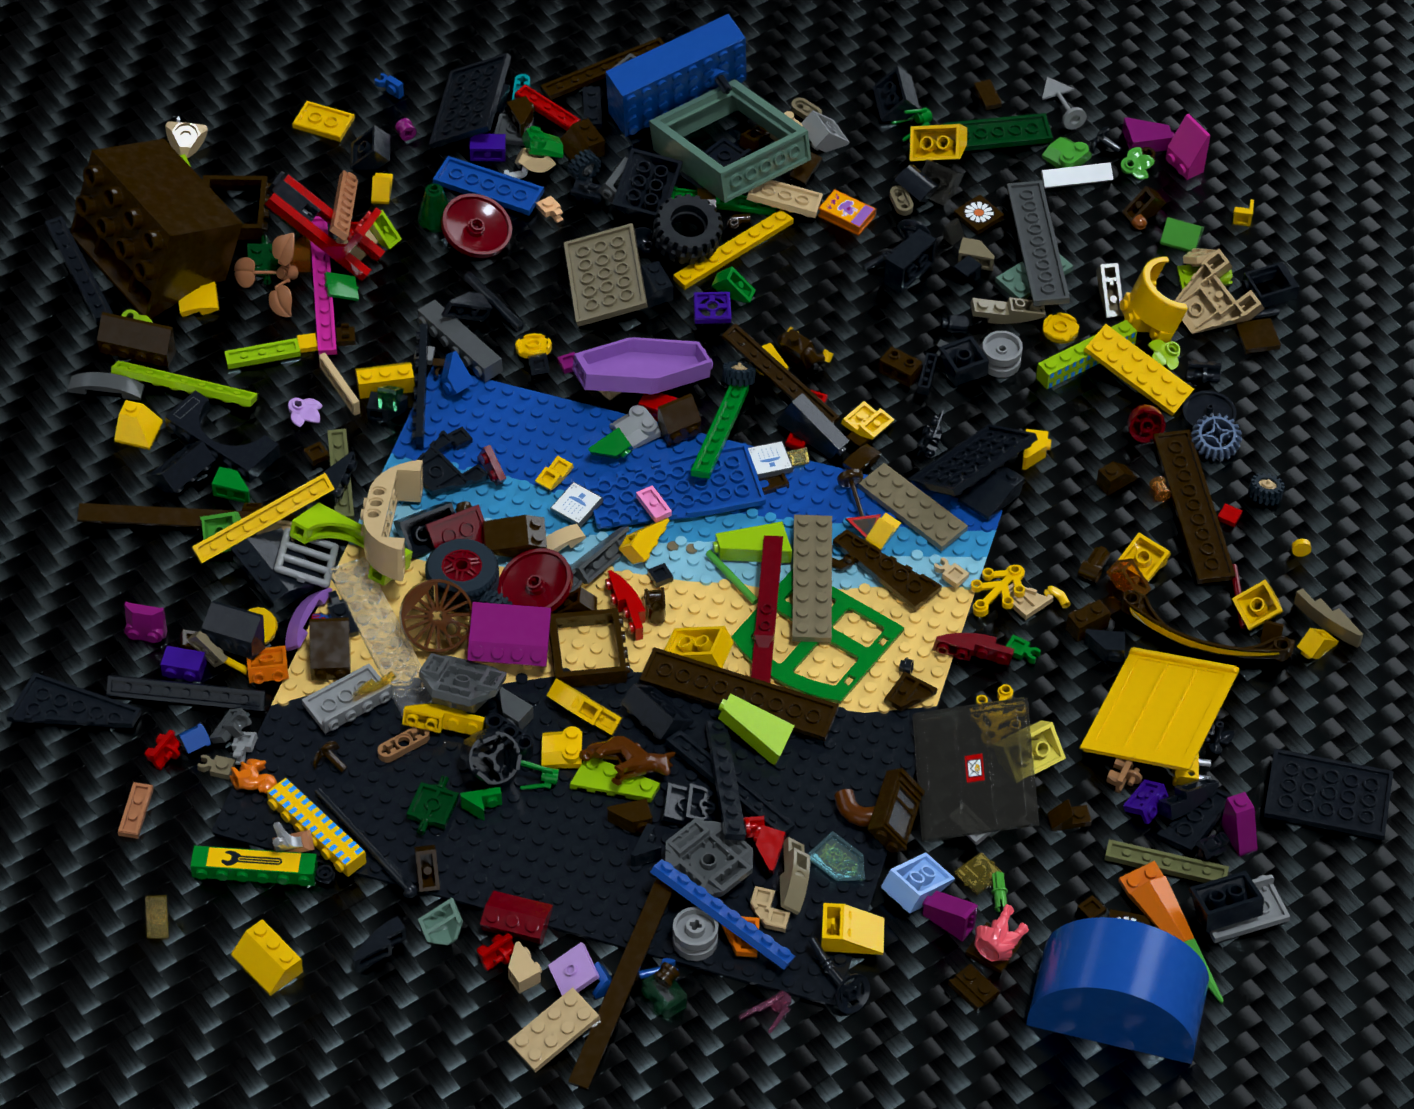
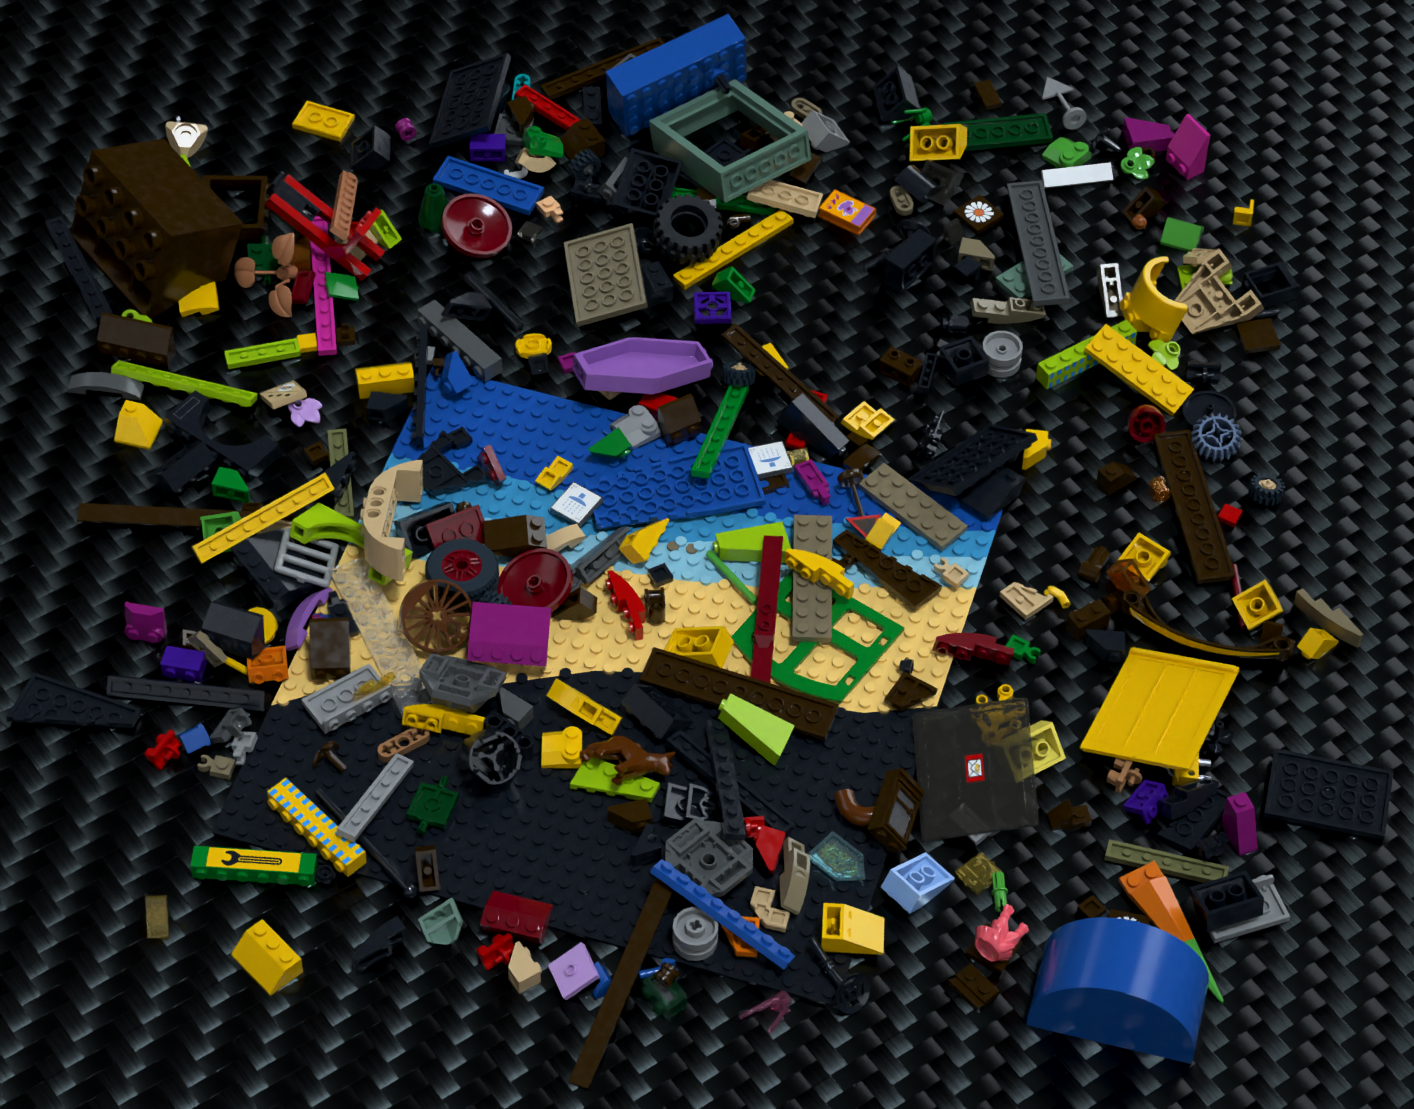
nougat tile [118,782,154,839] -> none
orange animal [230,759,277,794] -> none
piece [272,822,315,853] -> none
tan tile [319,353,360,416] -> none
yellow slope [371,173,393,204] -> none
blue plate [374,73,404,99] -> none
clear green slope [377,385,404,411] -> none
green slope [460,787,502,820] -> none
tan plate [508,987,600,1073] -> none
green plant [520,760,559,790] -> none
dark brown window [549,608,630,687] -> none
bright pink plate [636,485,672,523] -> none
dark brown torso [777,326,834,371] -> none
magenta slope [922,891,978,941] -> none
yellow plant [971,565,1025,617] -> none
yellow tile [1042,312,1079,344] -> none
yellow tile [1291,539,1311,557] -> none
none -> tan tile [260,380,307,409]
none -> dark red tile [291,270,316,305]
none -> light grey plate [336,753,414,842]
none -> clear smoke tile [518,221,542,243]
none -> yellow slope [785,549,854,600]
none -> magenta hinge [794,459,830,505]

